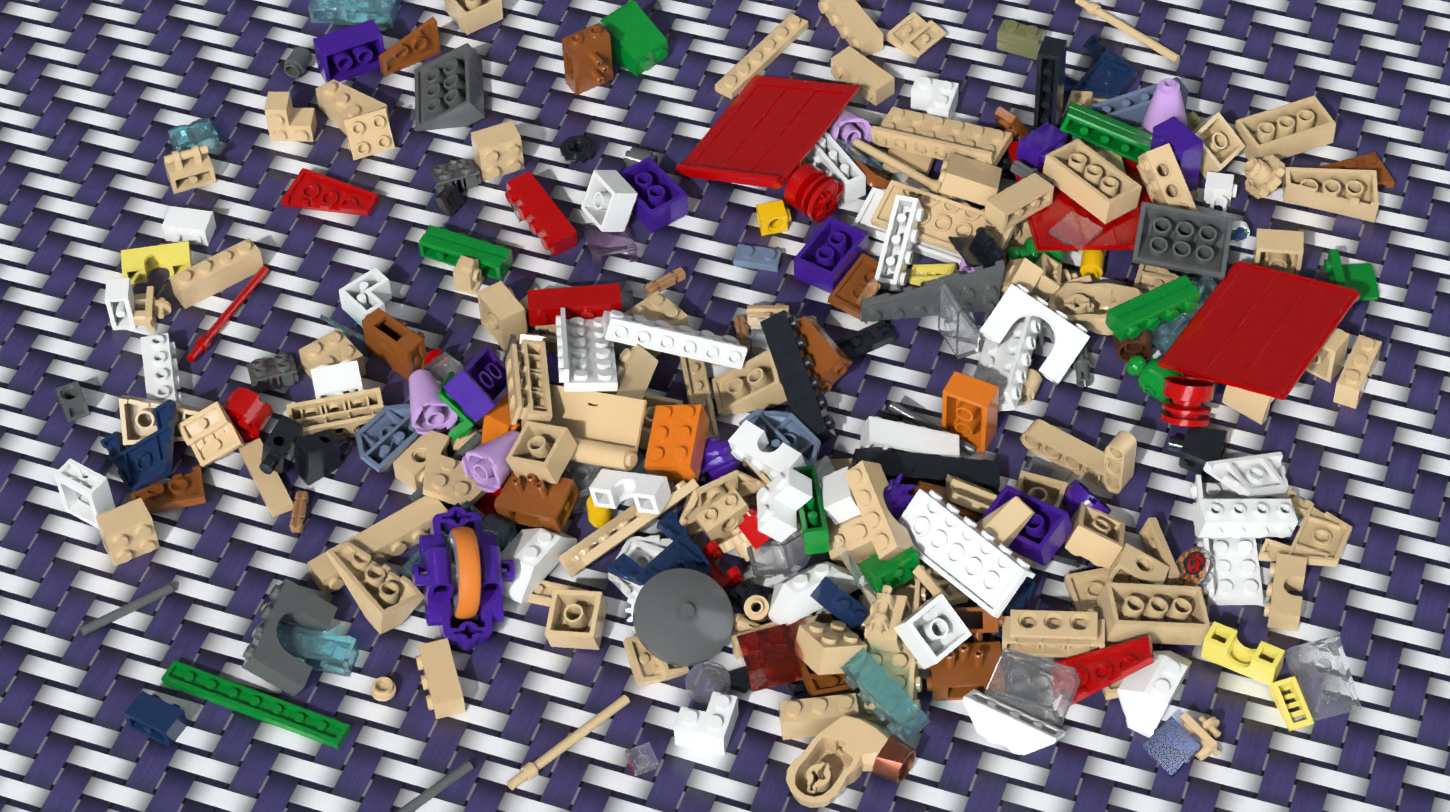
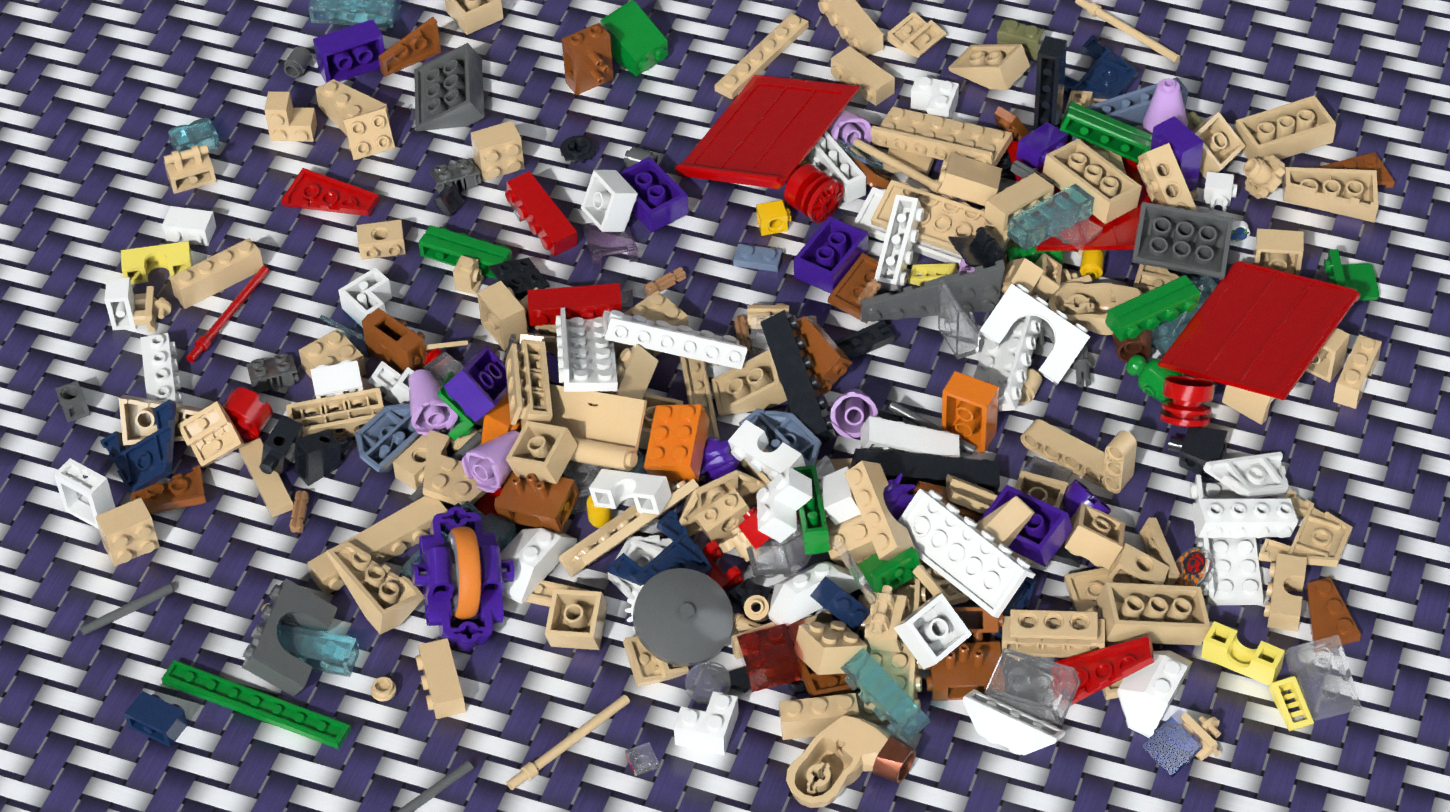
none -> tan brick [356,220,406,260]
none -> white brick [368,361,414,405]
none -> tan piece [425,340,468,351]
none -> black hinge [489,257,550,299]
none -> lavender cone [830,388,878,439]
none -> tan slope [948,44,1030,91]
none -> clear light blue brick [1007,184,1095,250]
none -> dark orange wing [1306,577,1361,653]

